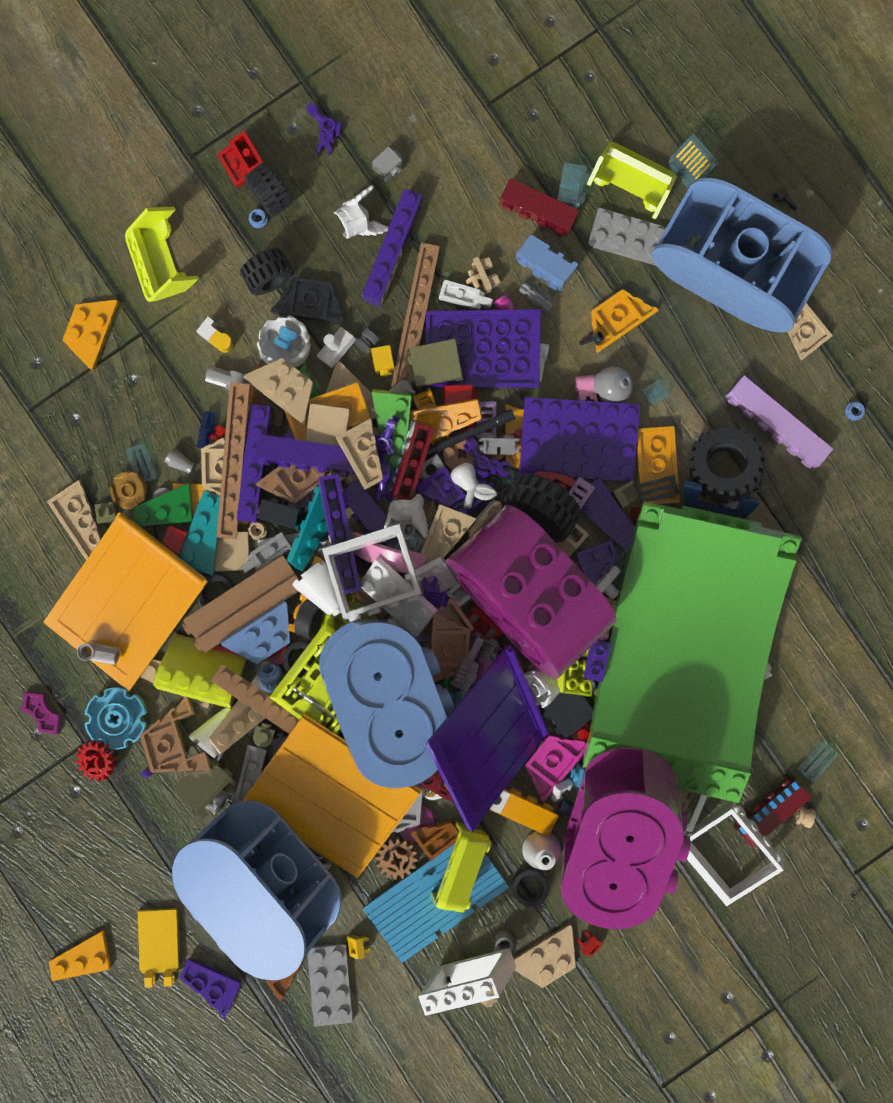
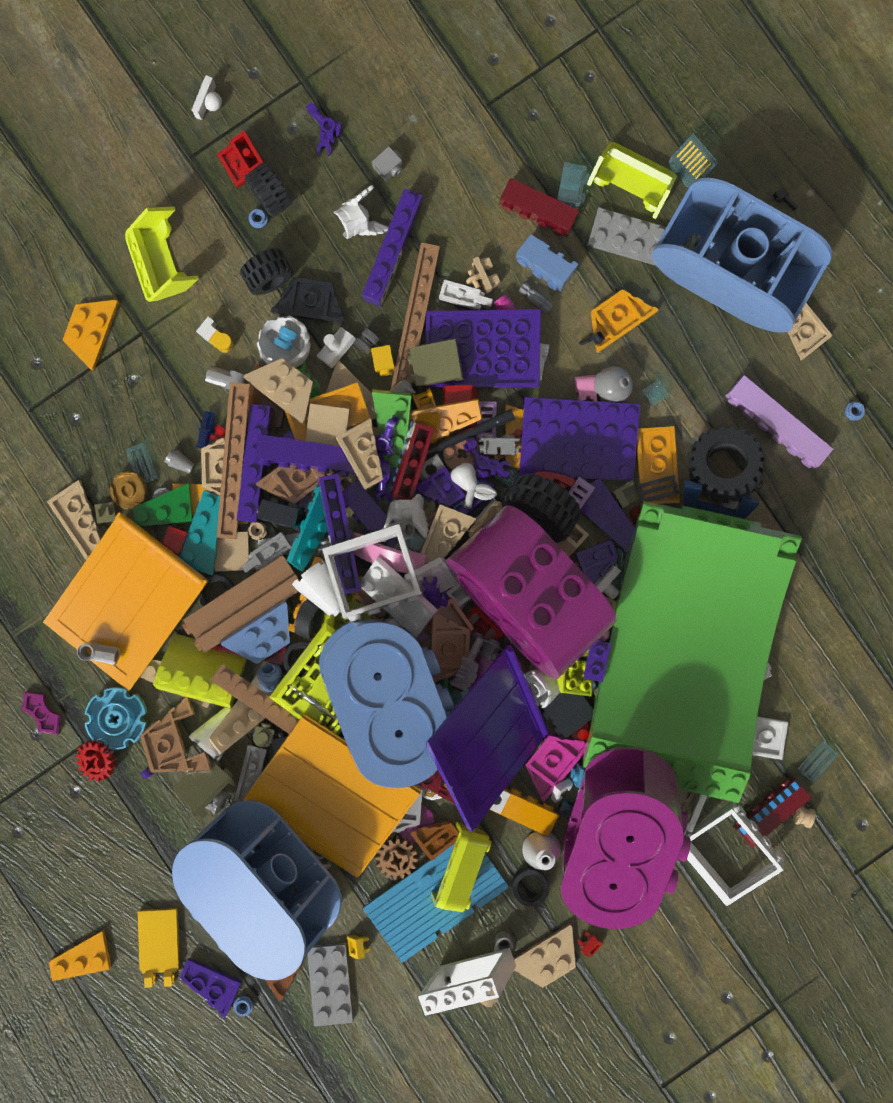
none -> white tile [192,75,222,120]
none -> medium blue plate [233,996,253,1016]
none -> white tile [752,716,788,760]

